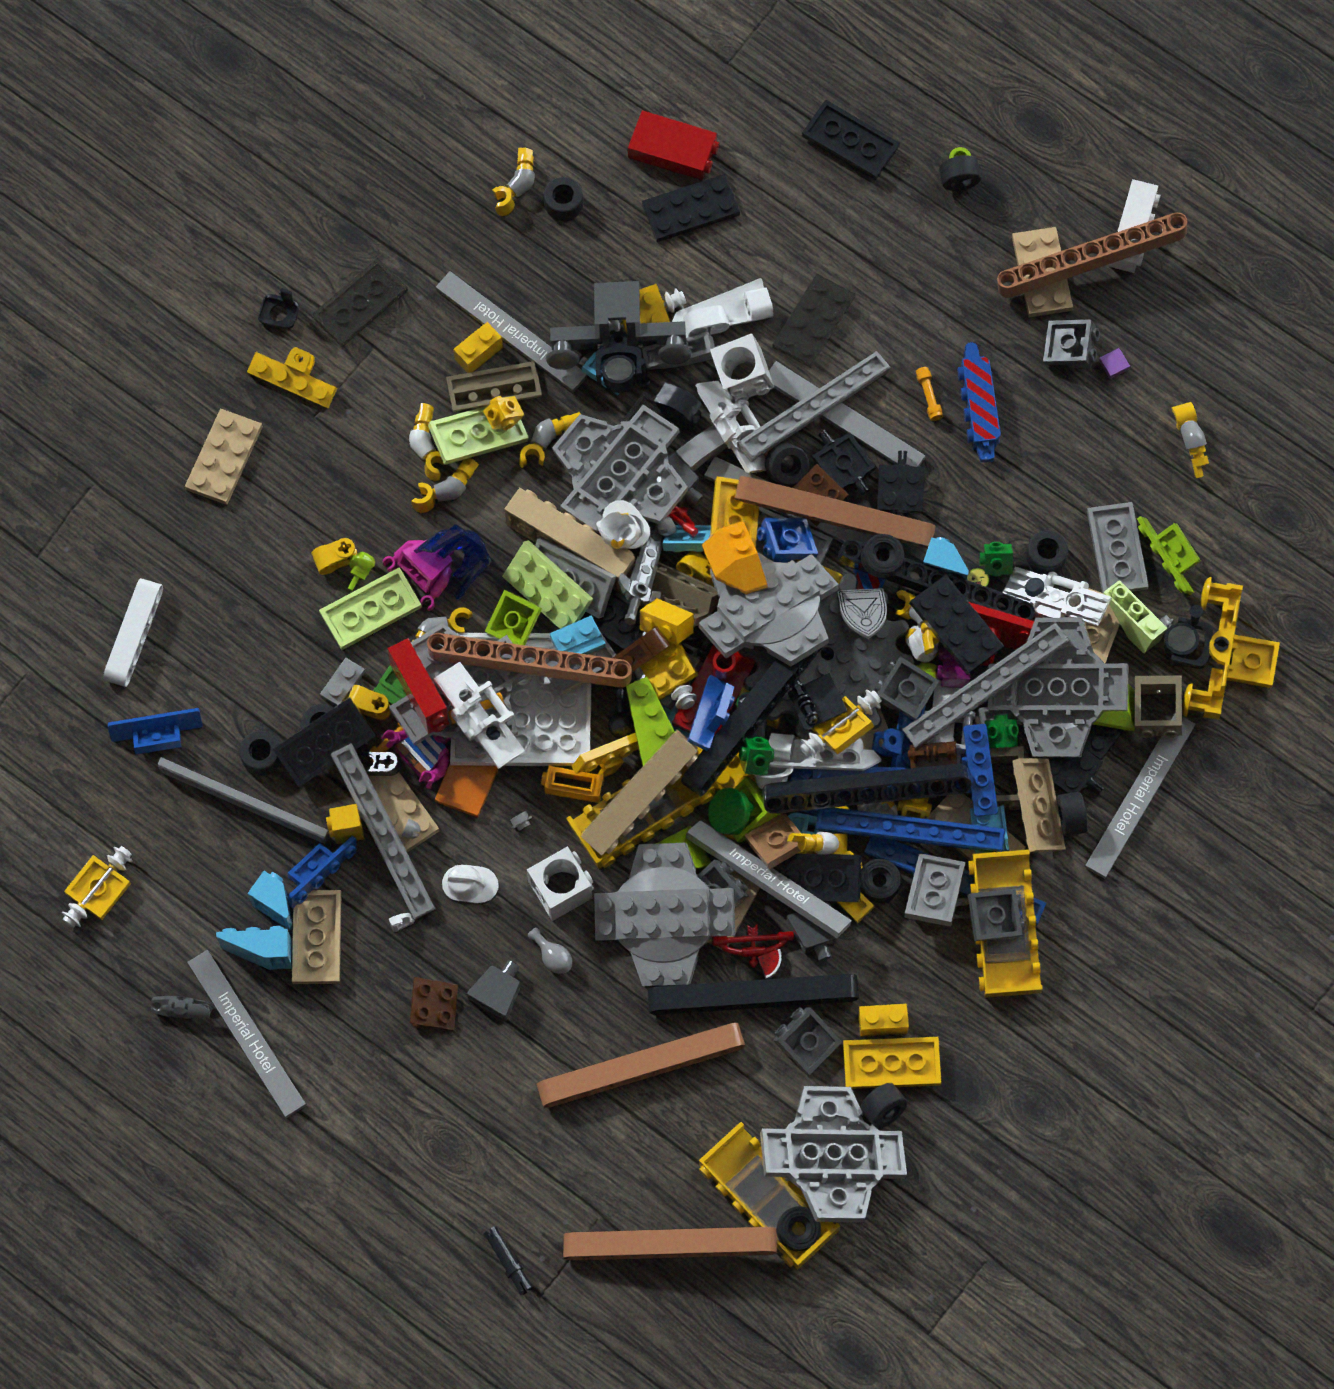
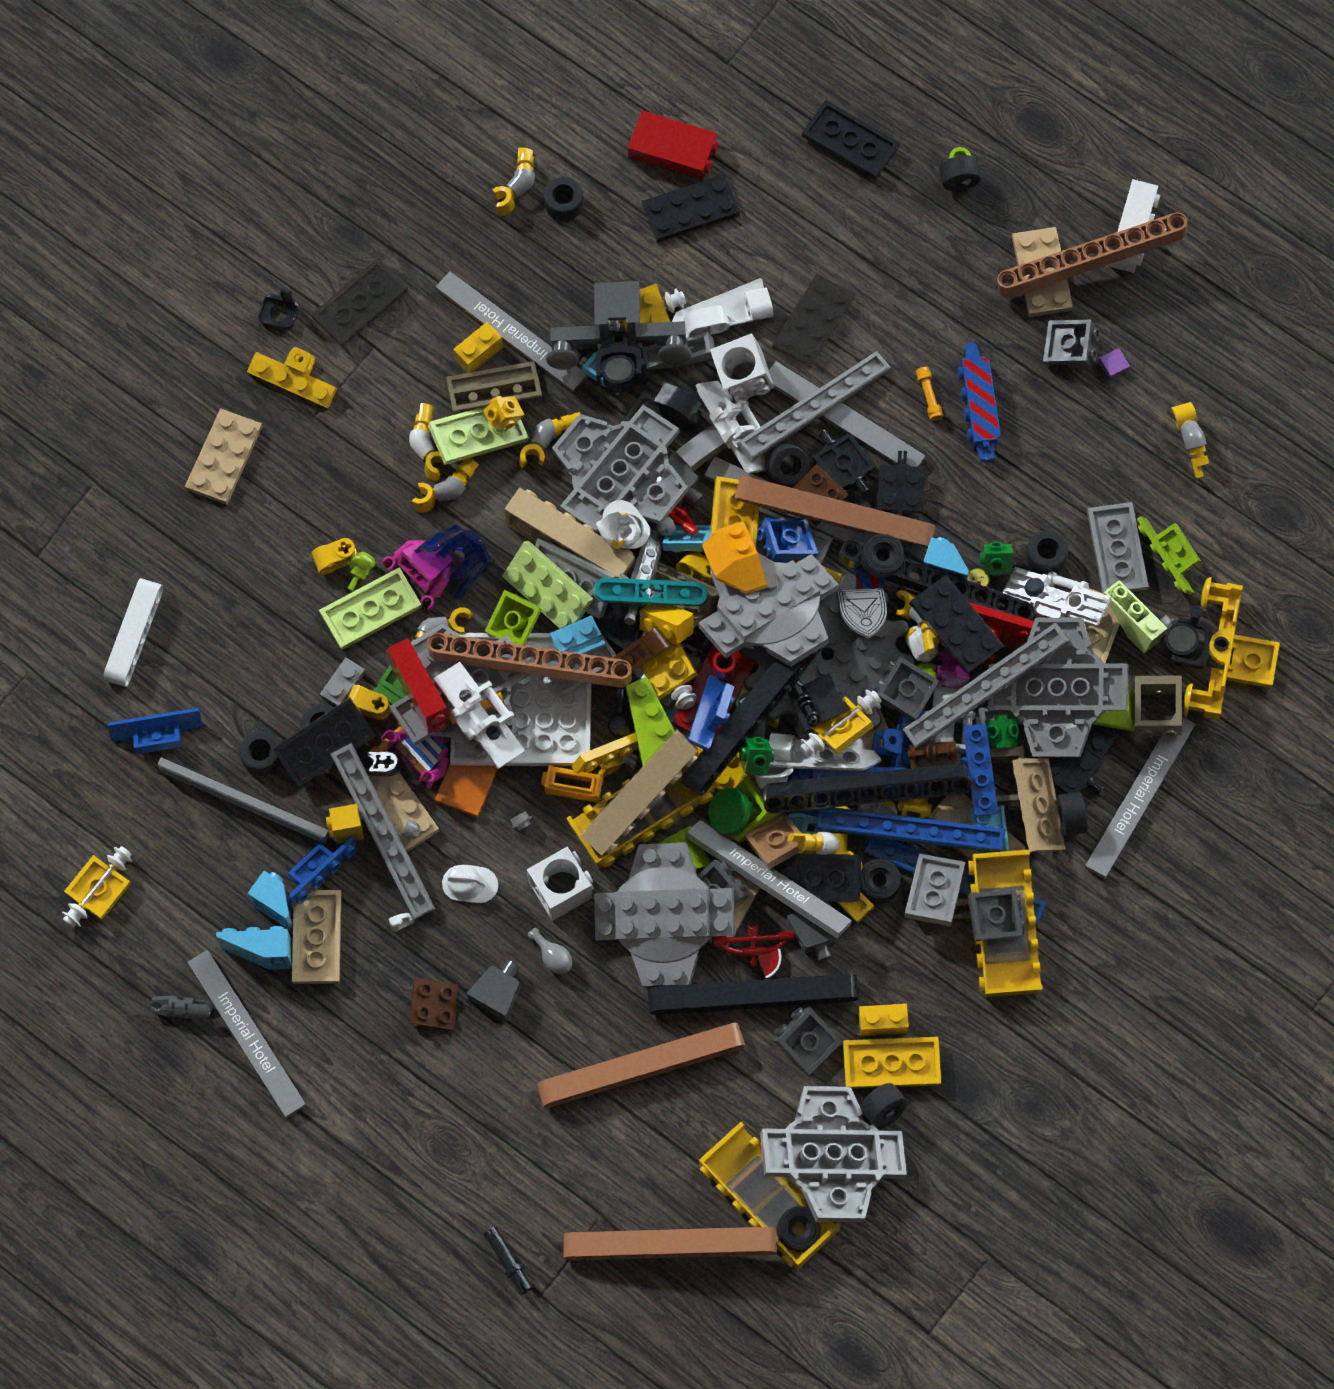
none -> teal piece [593,578,708,606]

